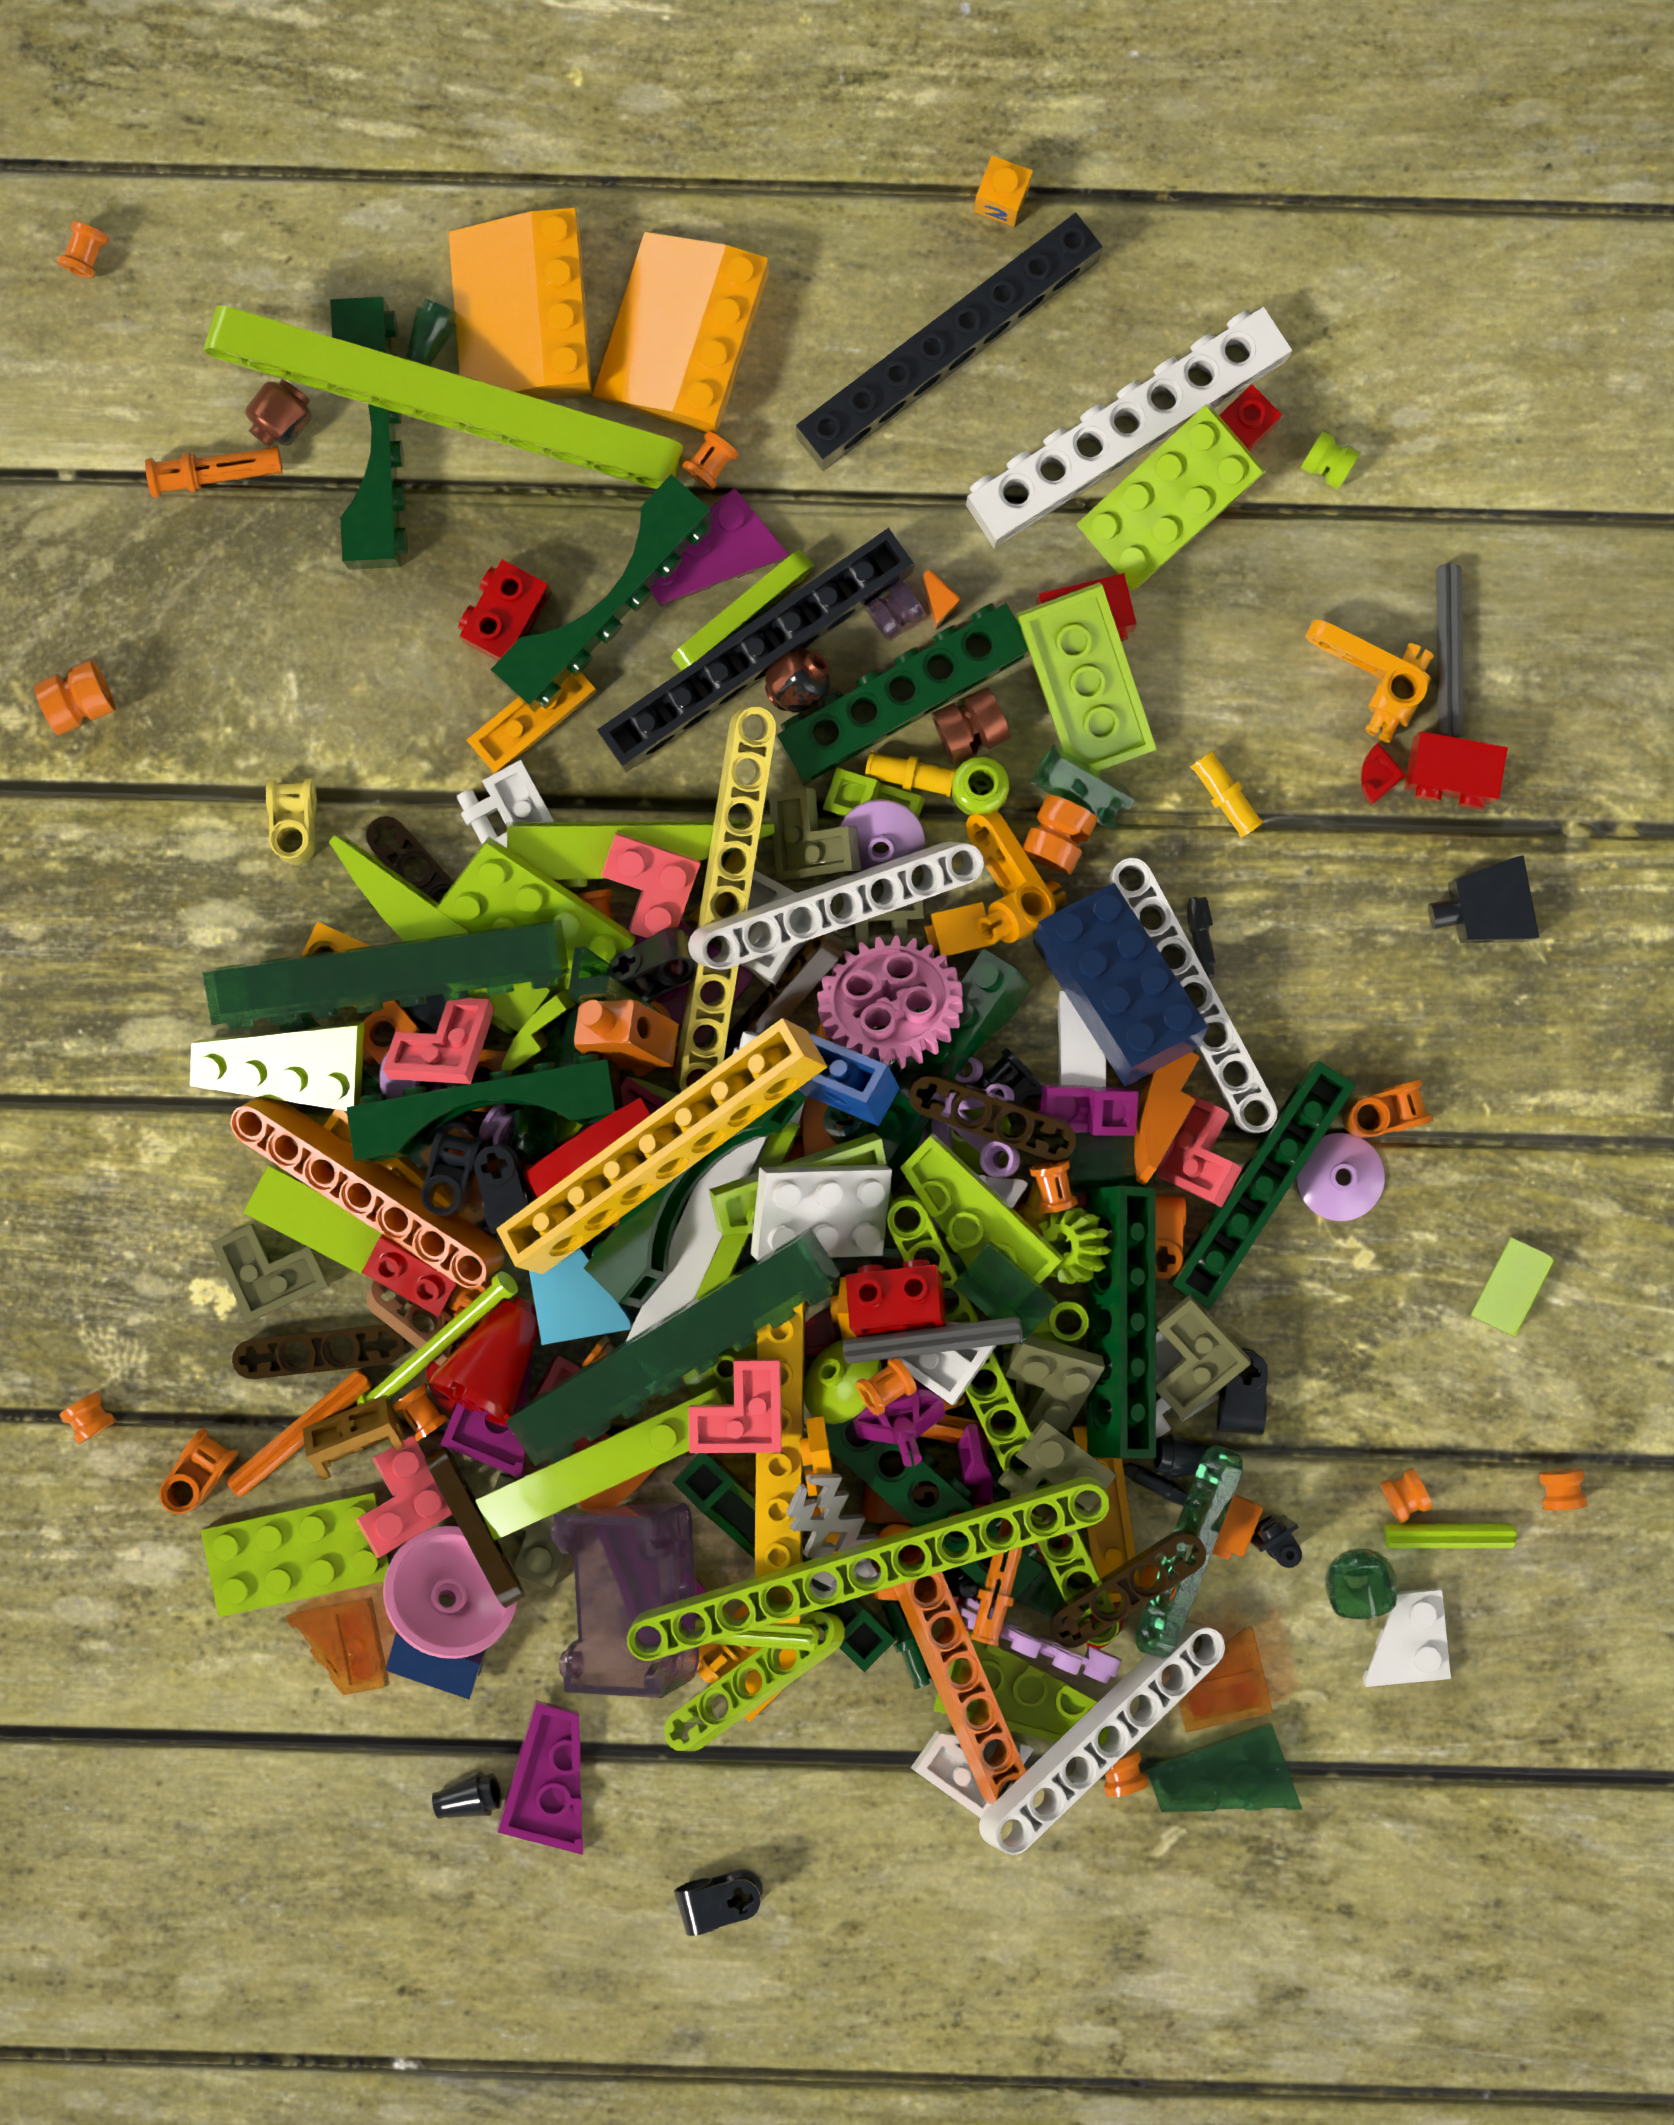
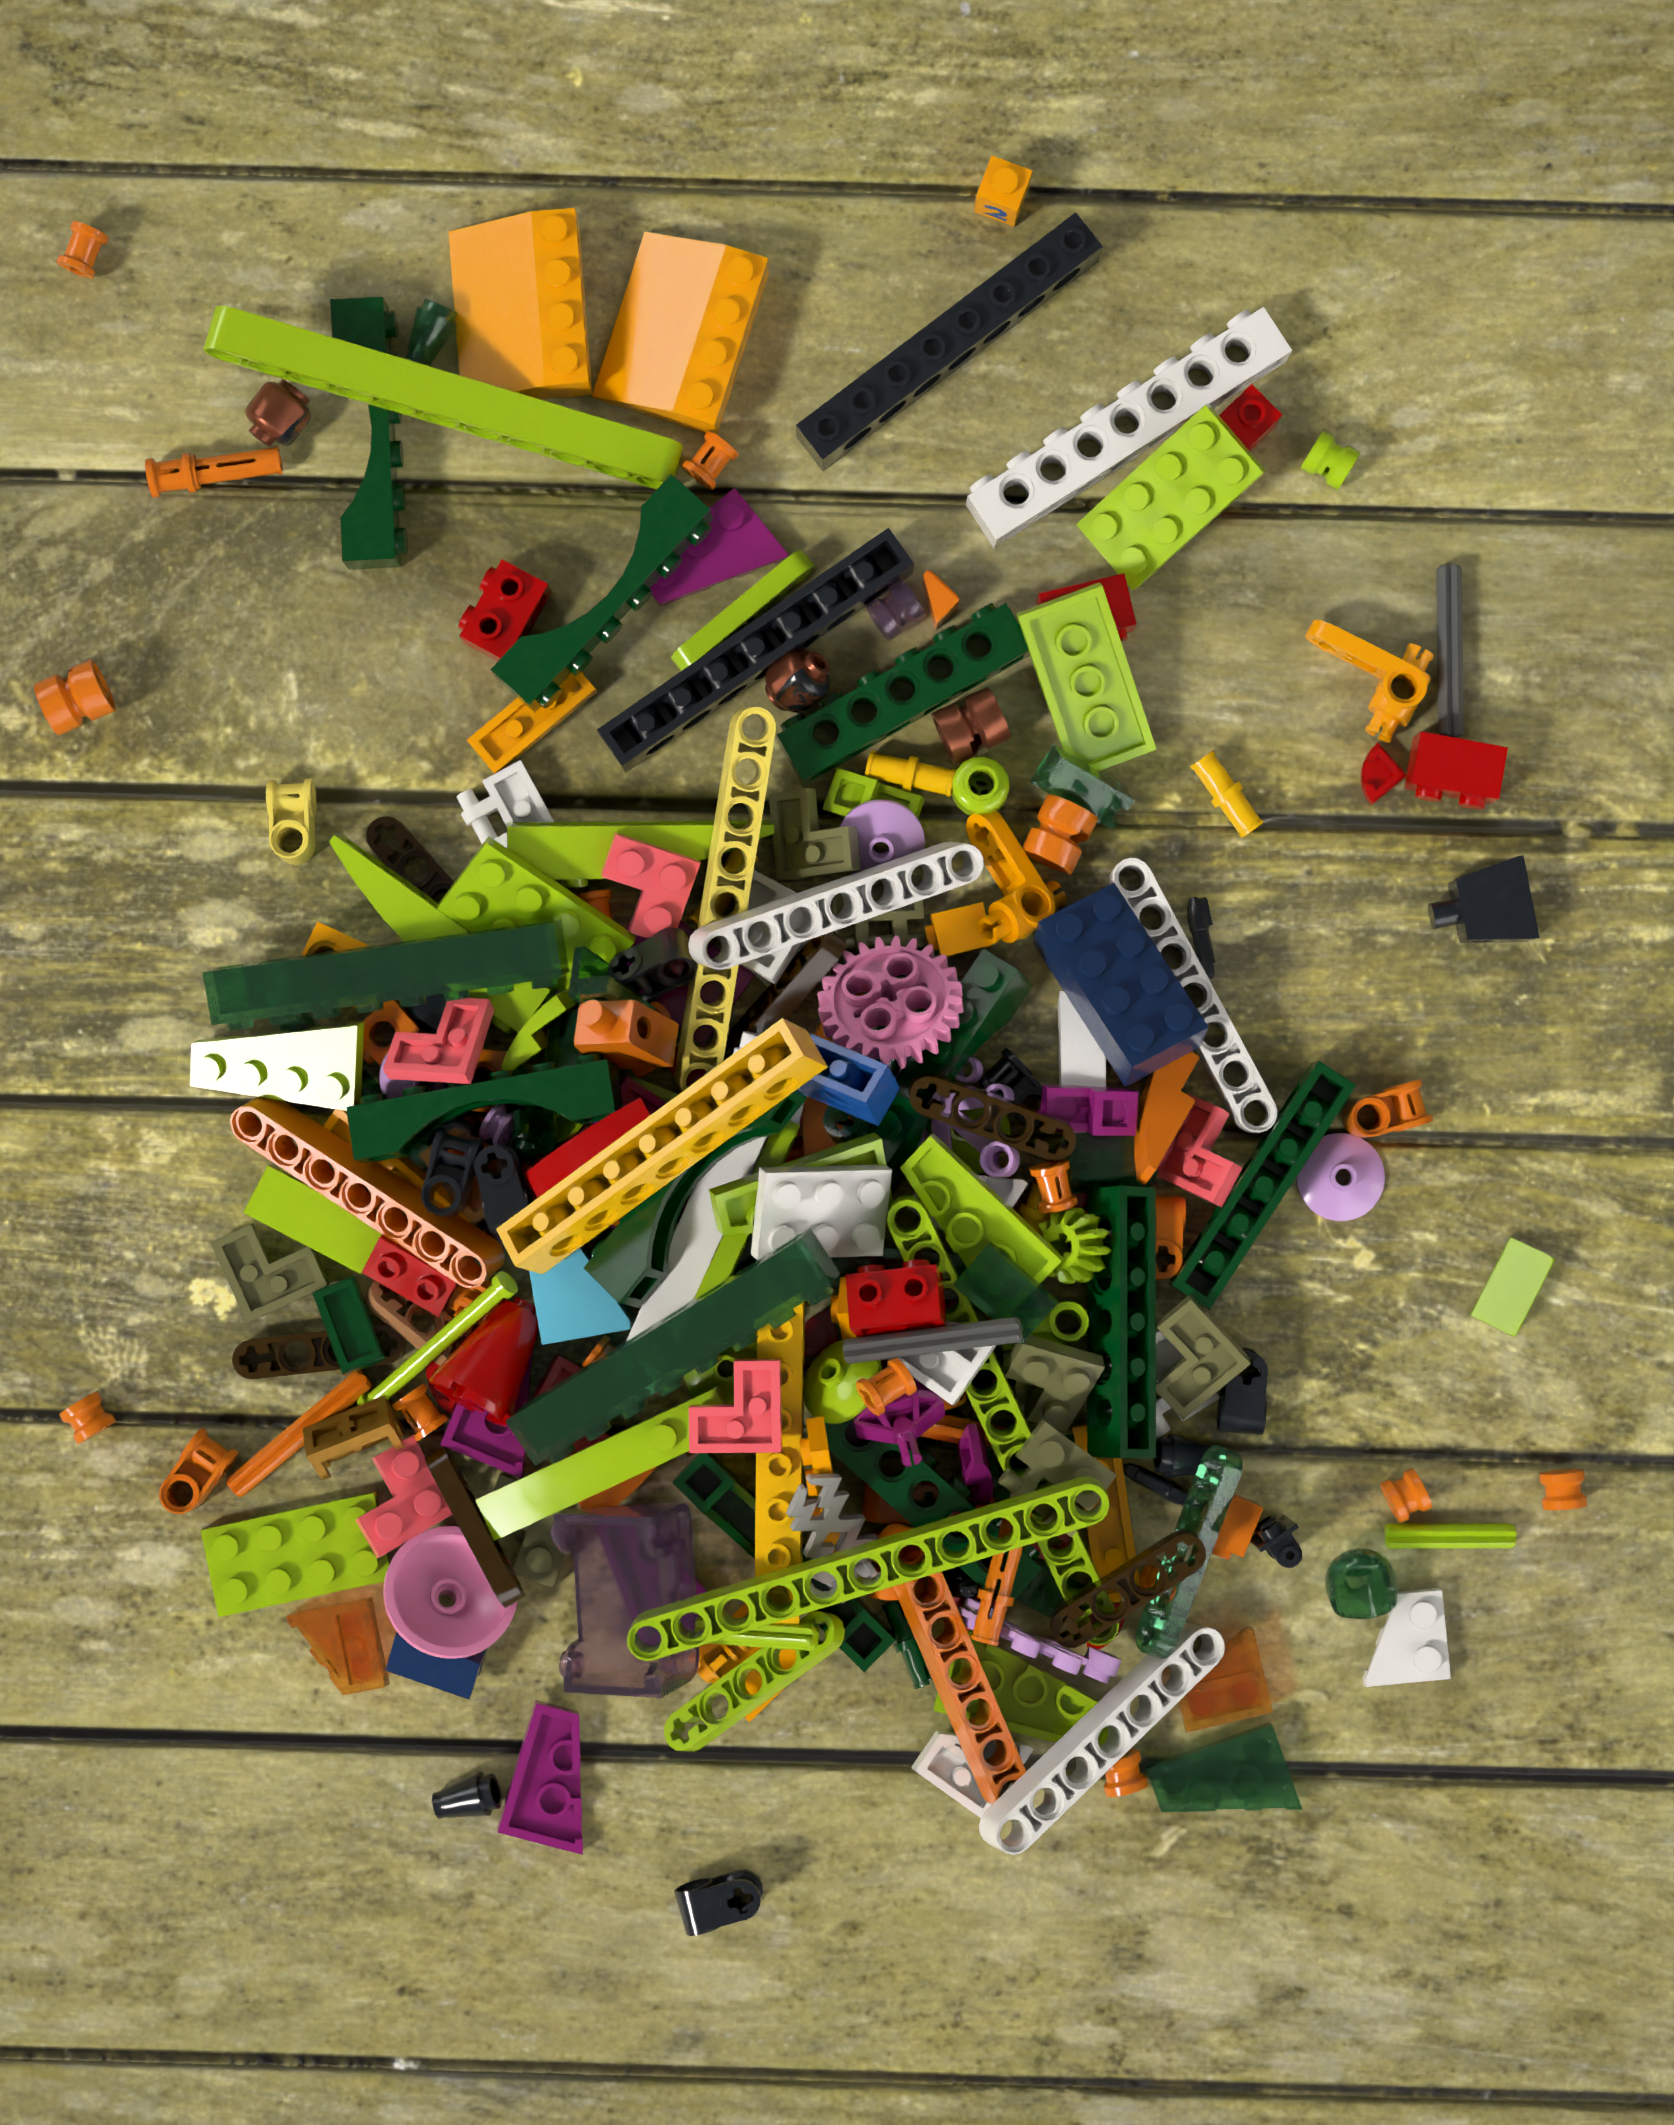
none -> dark green tile [312,1276,387,1376]

